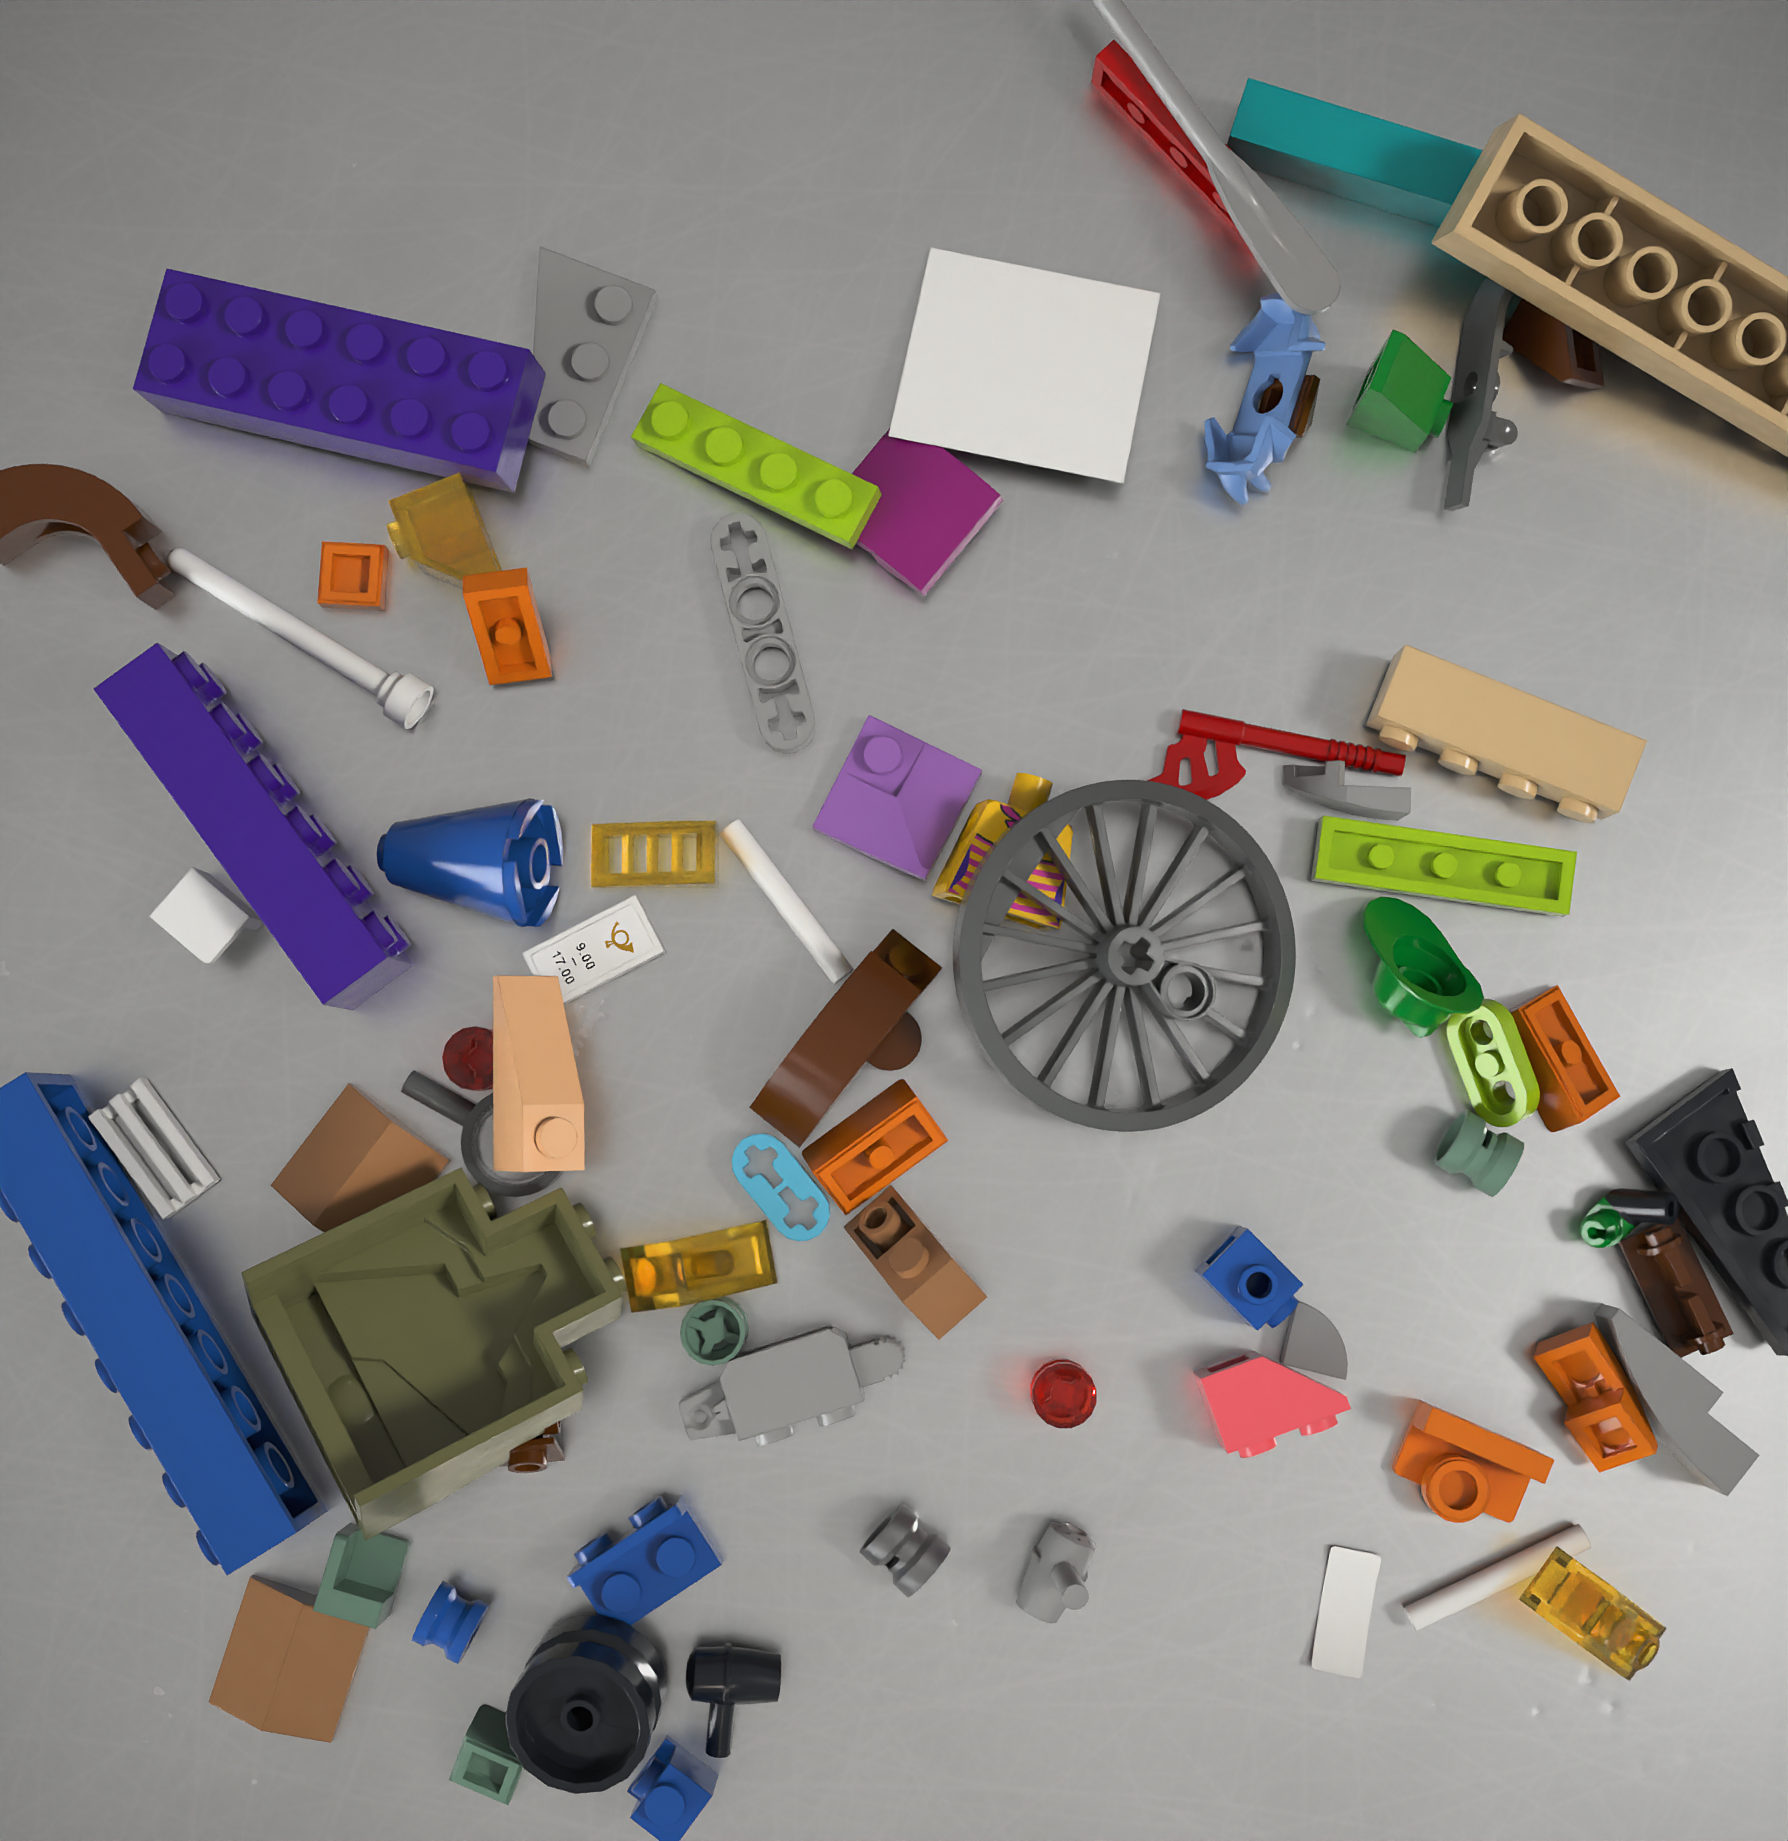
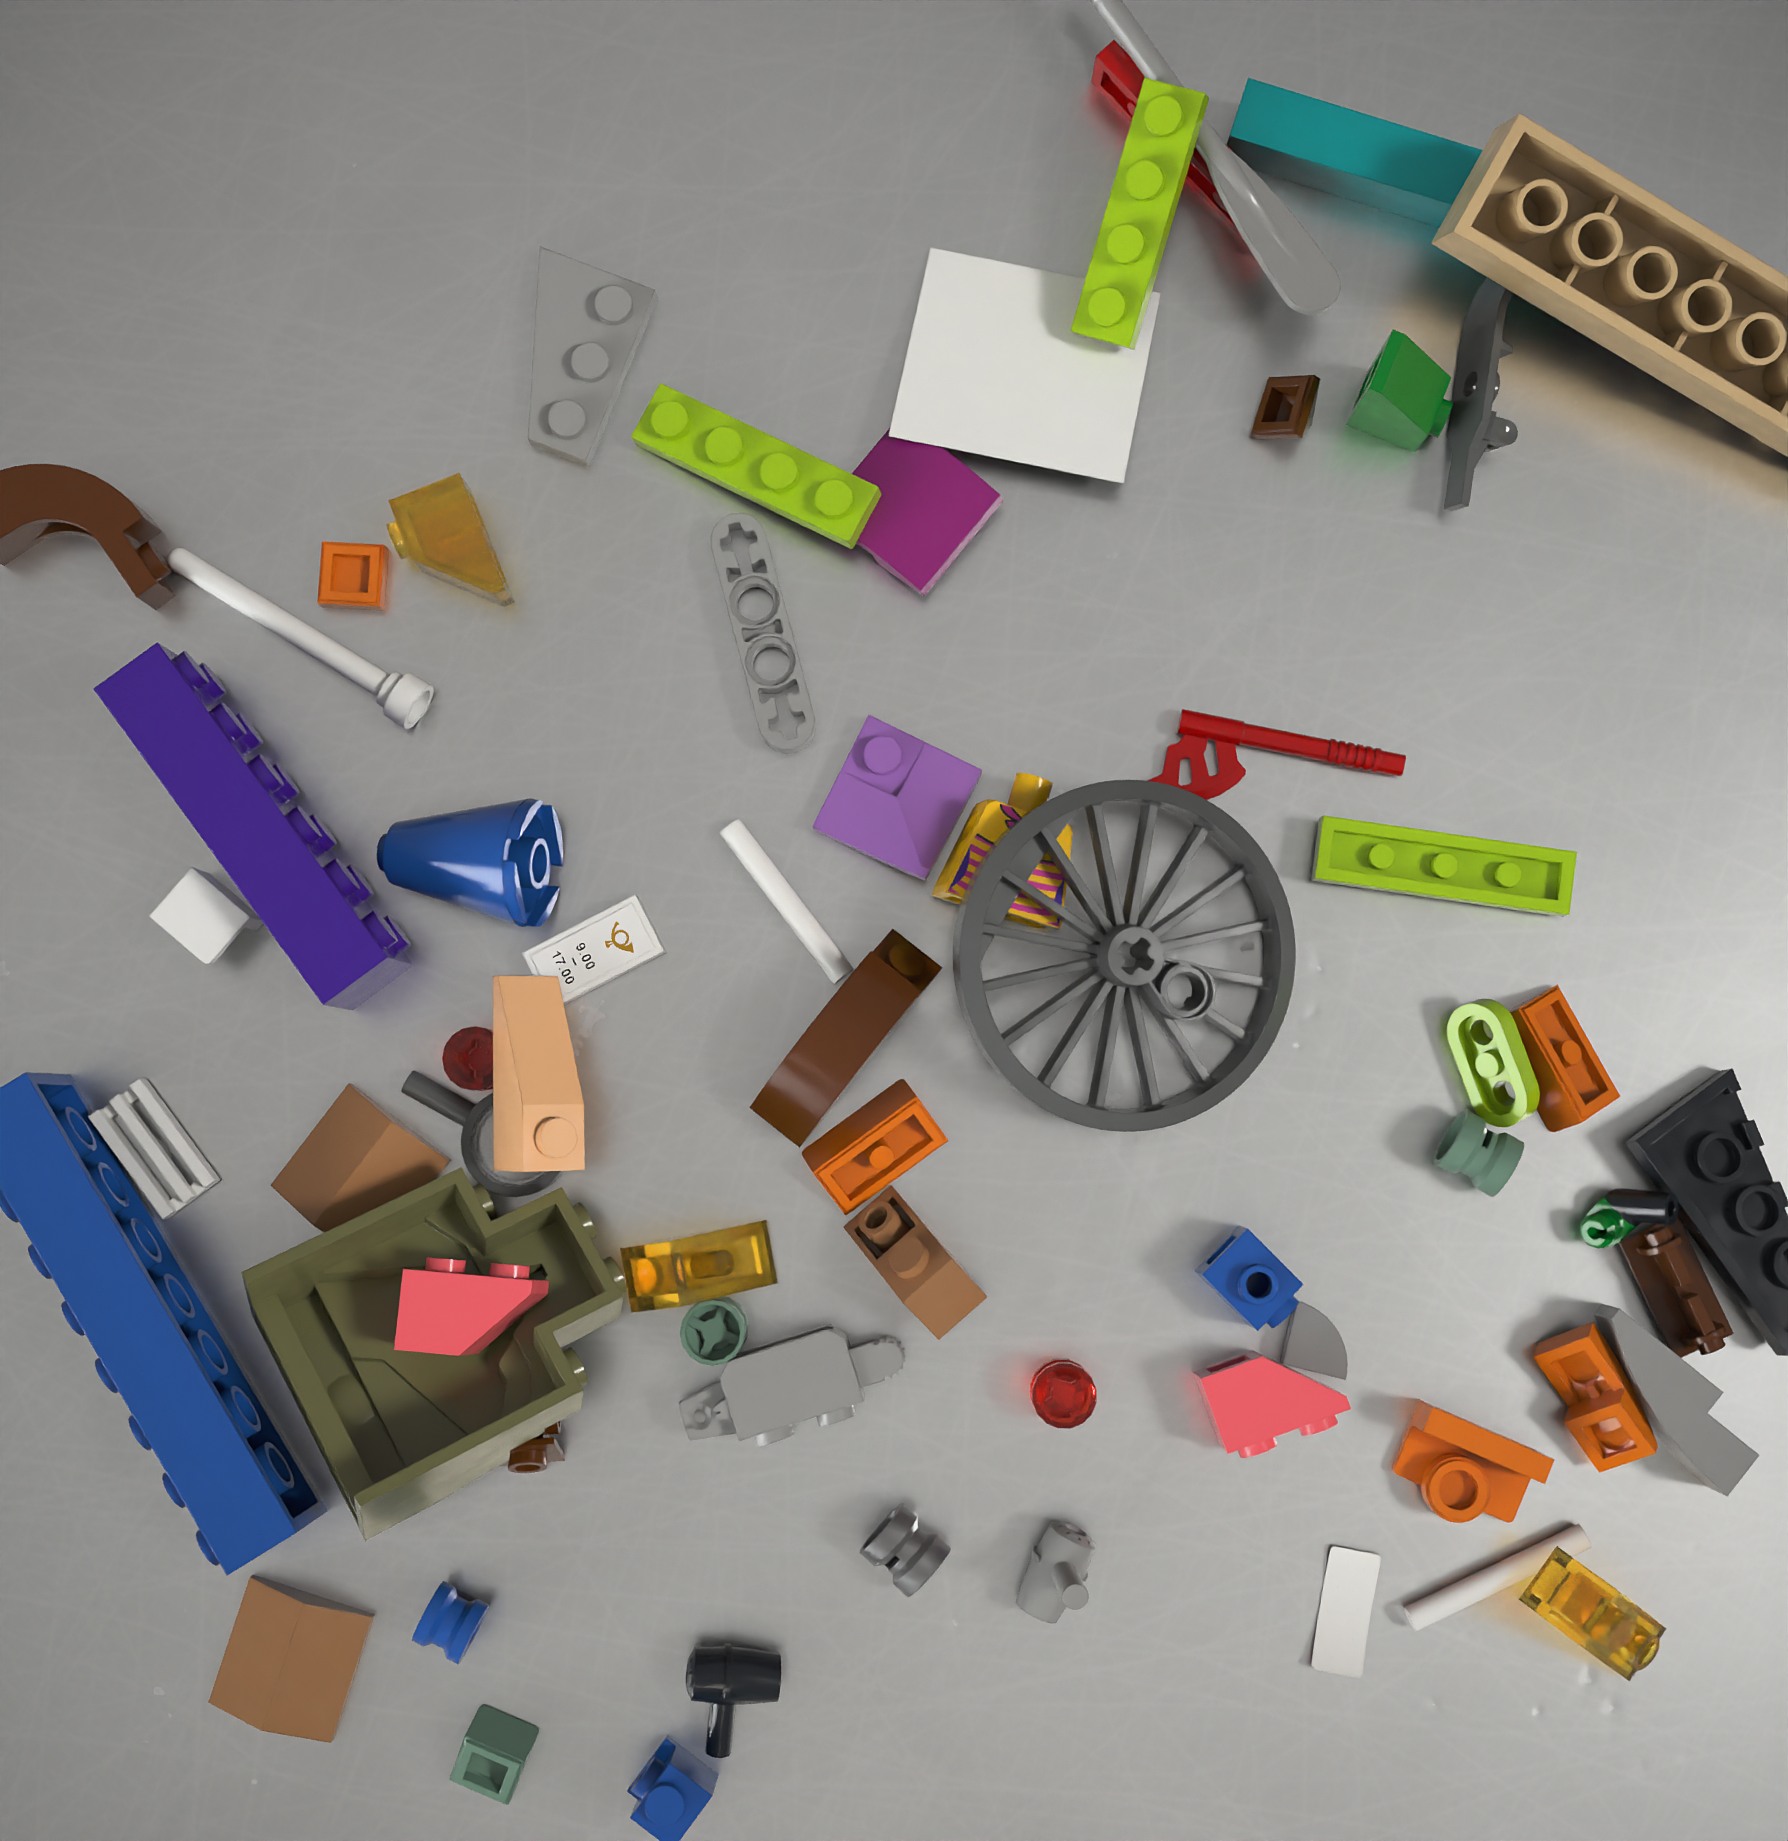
dark purple brick [133,268,546,493] -> none
sand green panel [313,1523,410,1629] -> none
orange plate [463,567,552,685] -> none
black wheel [504,1615,668,1794] -> none
blue bracket [566,1495,724,1625] -> none
clear yellow slope [591,821,719,888] -> none
medium azure beam [732,1133,831,1241] -> none
reddish brown tile [867,1012,922,1071] -> none
medium blue piece [1204,292,1326,505] -> none
light grey slope [1282,760,1411,821] -> none
green piece [1363,897,1484,1038] -> none
tan brick [1366,645,1647,823] -> none
reddish brown slope [1502,298,1604,390] -> none
none -> coral slope [394,1257,549,1356]
none -> lime plate [1070,78,1209,350]

